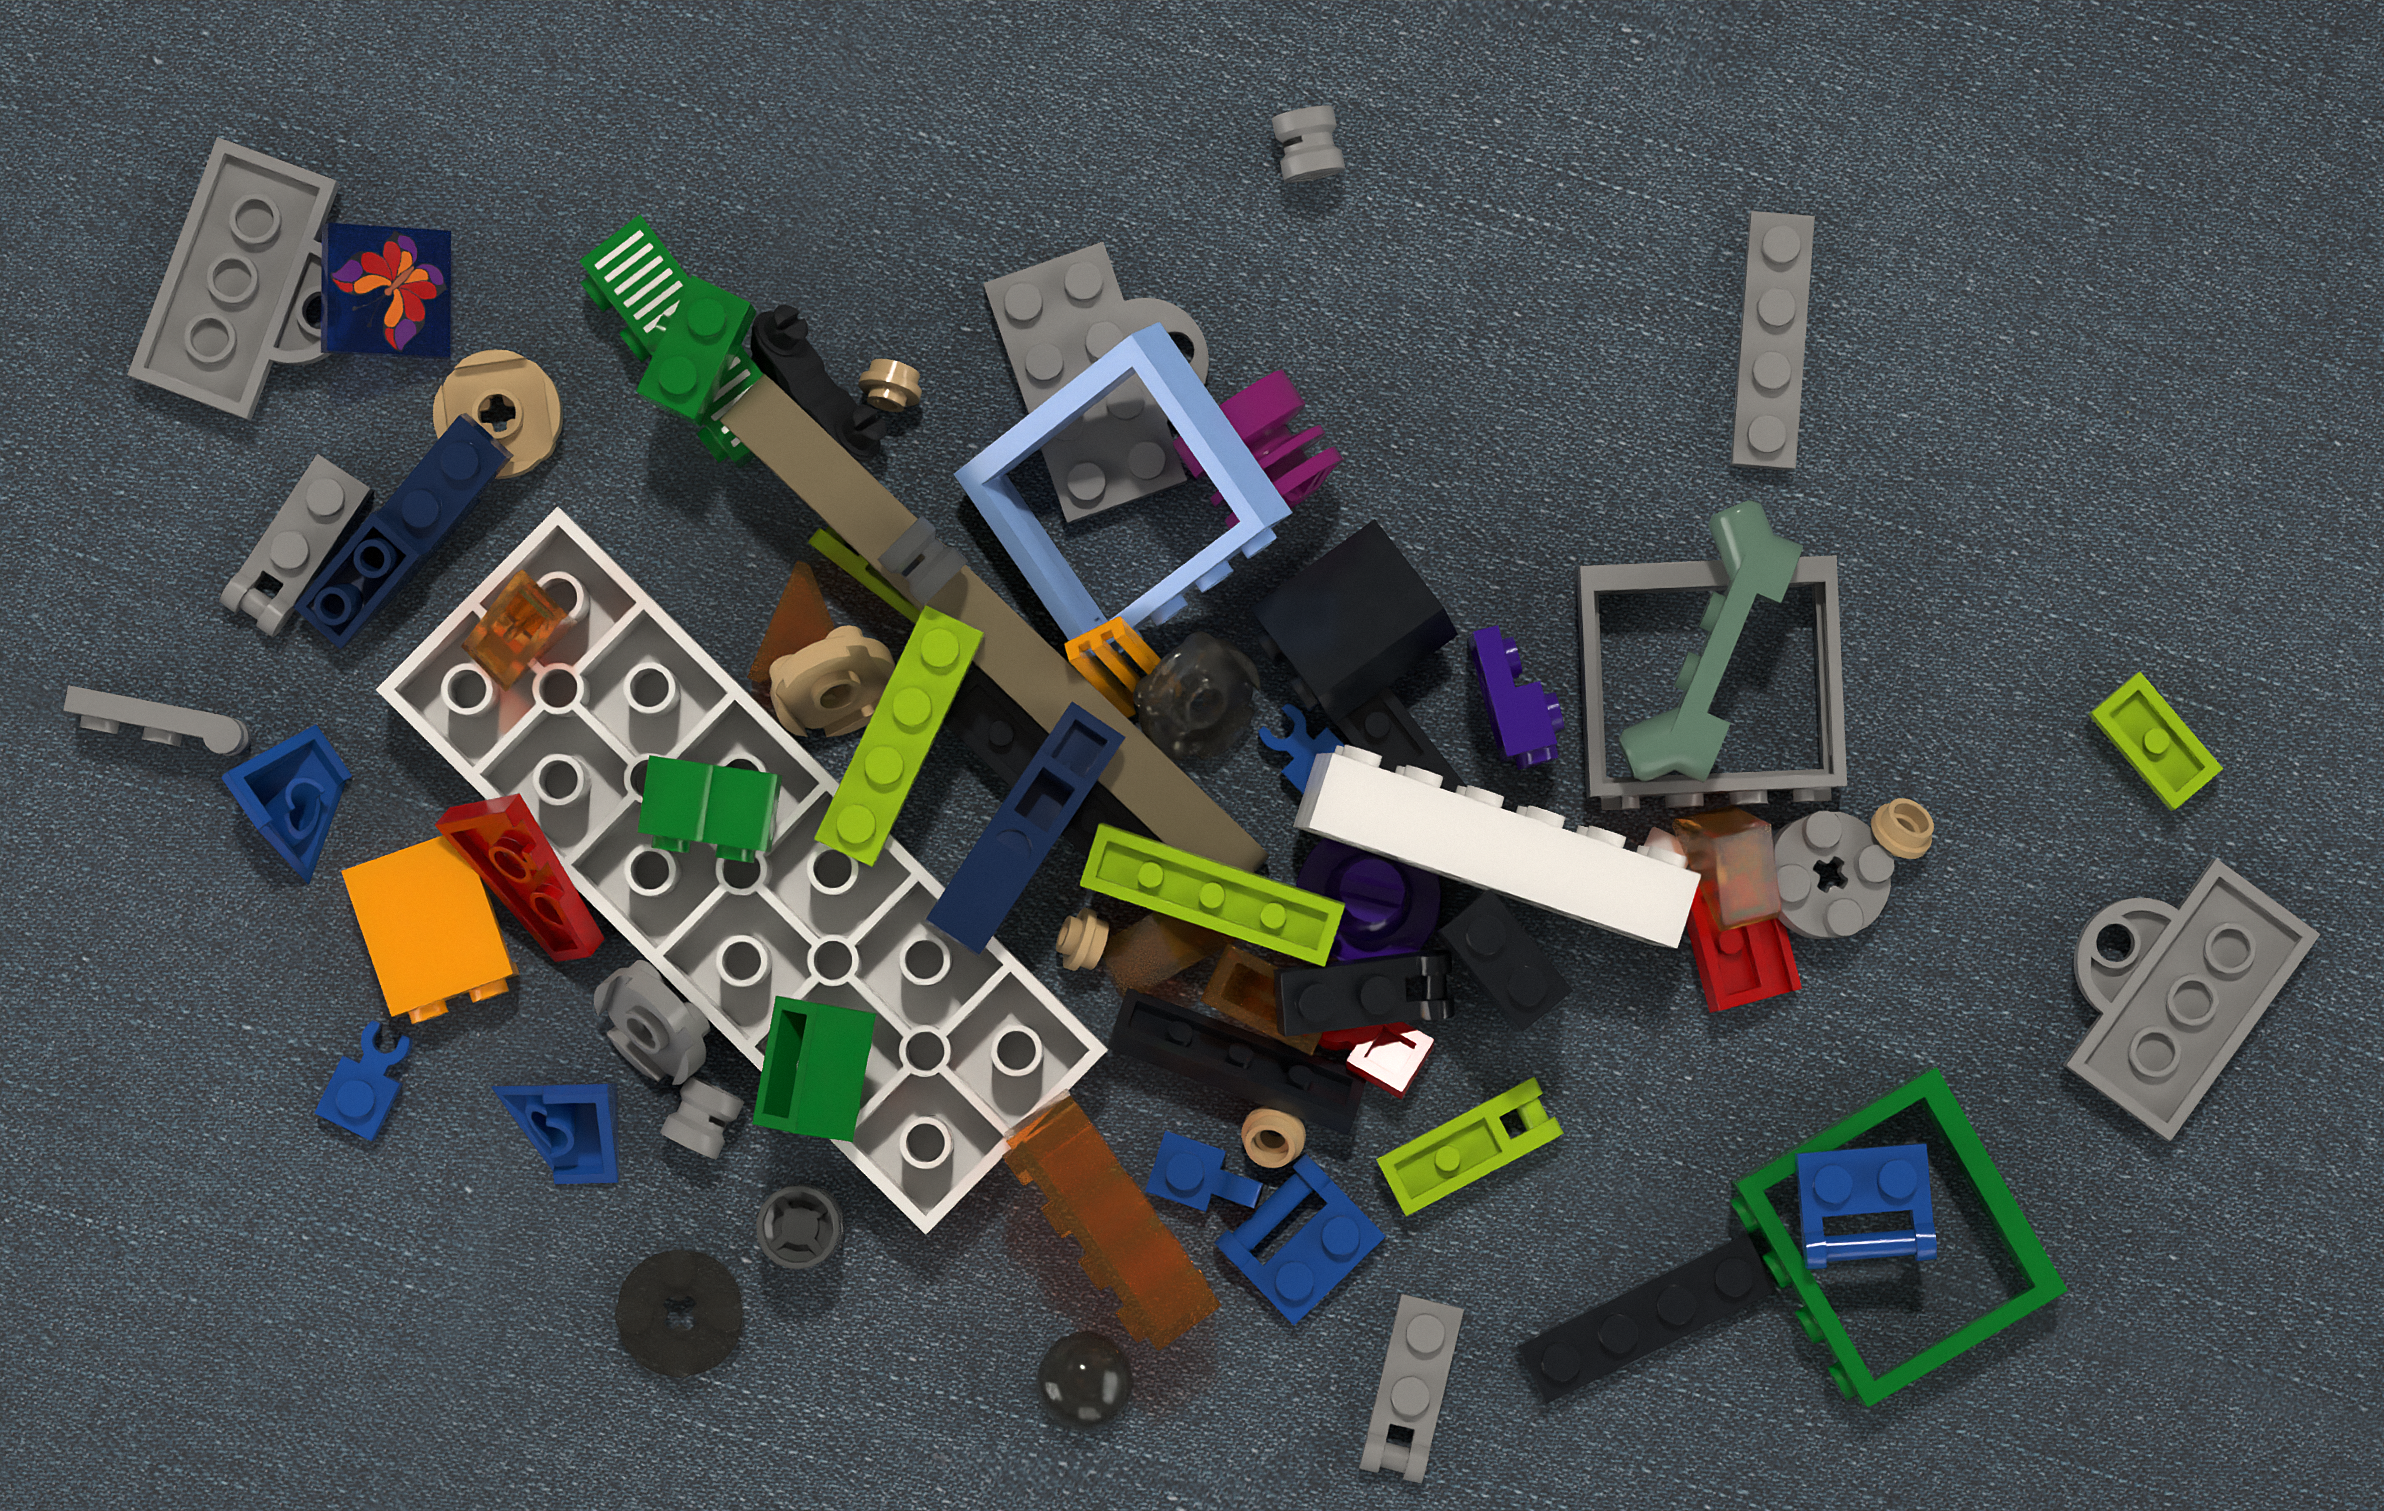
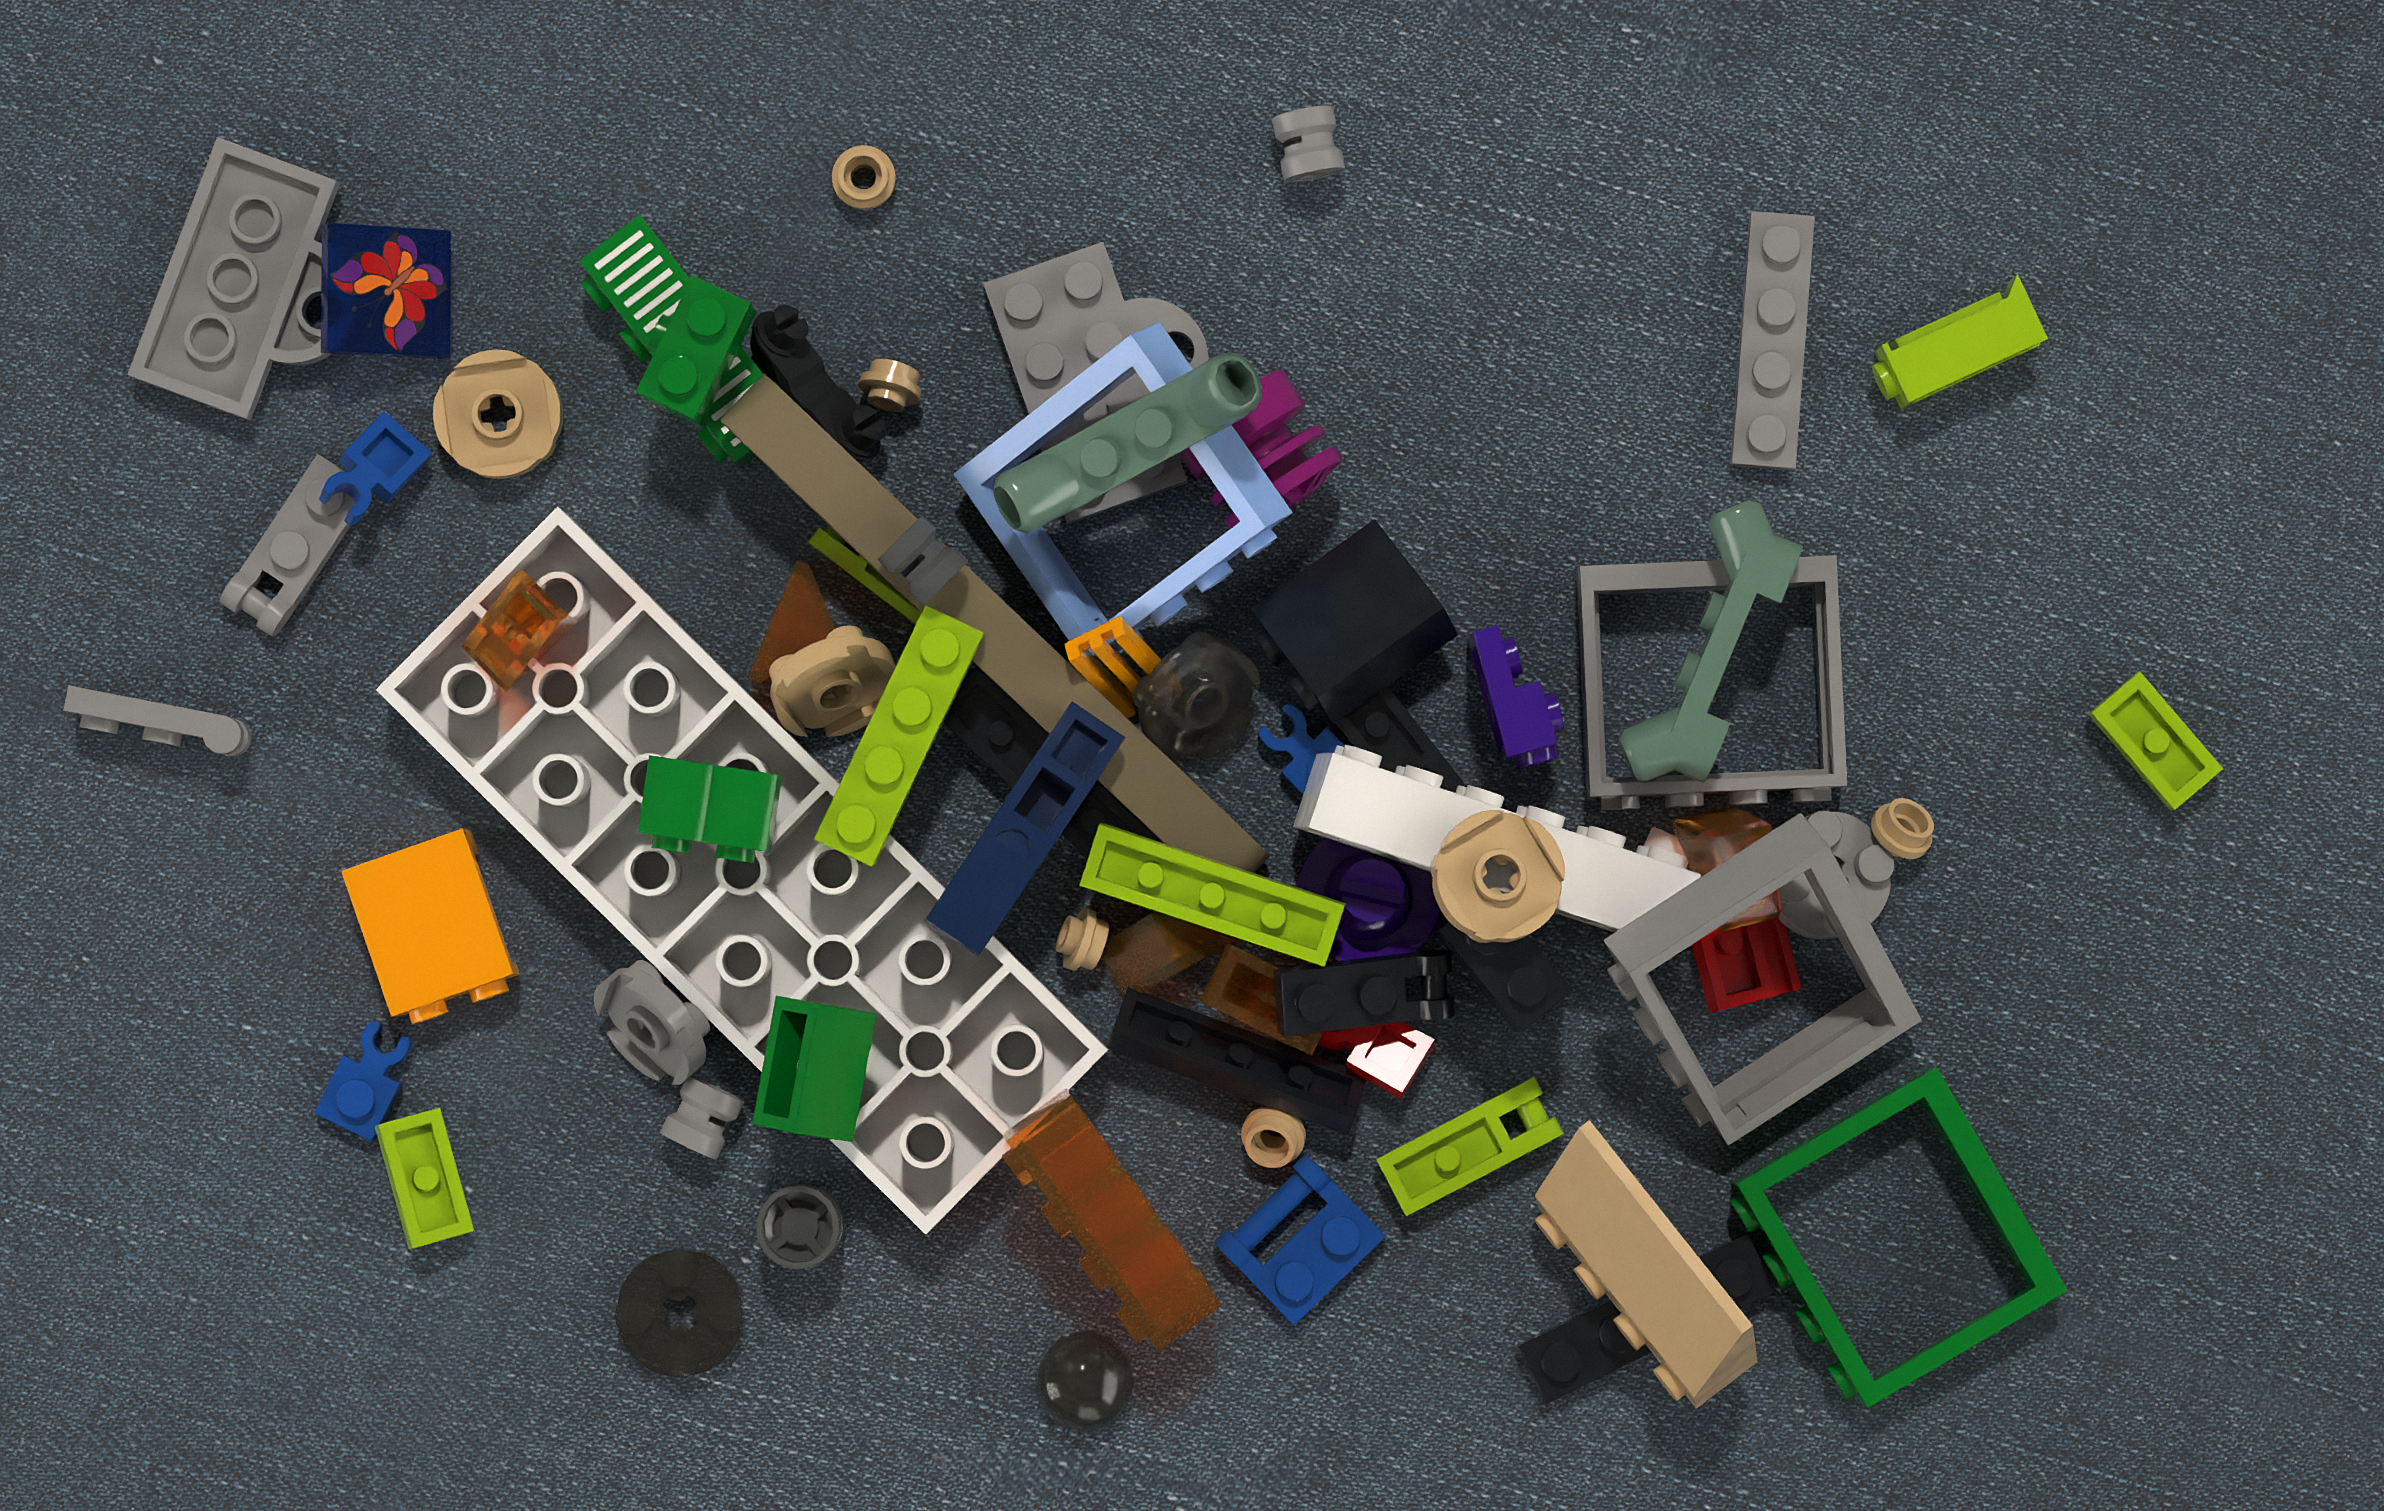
blue slope [221,724,352,885] -> none
dark blue slope [293,413,514,650] -> none
red wing [435,793,605,962] -> none
blue slope [490,1083,619,1184] -> none
blue plate [1145,1130,1263,1212] -> none
light grey plate [1359,1293,1464,1484] -> none
blue plate [1795,1143,1937,1270] -> none
light grey plate [2063,858,2320,1141] -> none
none -> blue plate [319,411,432,526]
none -> lime plate [375,1108,474,1250]
none -> tan plate [832,145,896,210]
none -> sand green plate [993,353,1262,534]
none -> tan plate [1430,810,1565,943]
none -> tan slope [1534,1120,1758,1409]
none -> light grey window [1603,813,1922,1146]
none -> lime window [1871,274,2048,409]

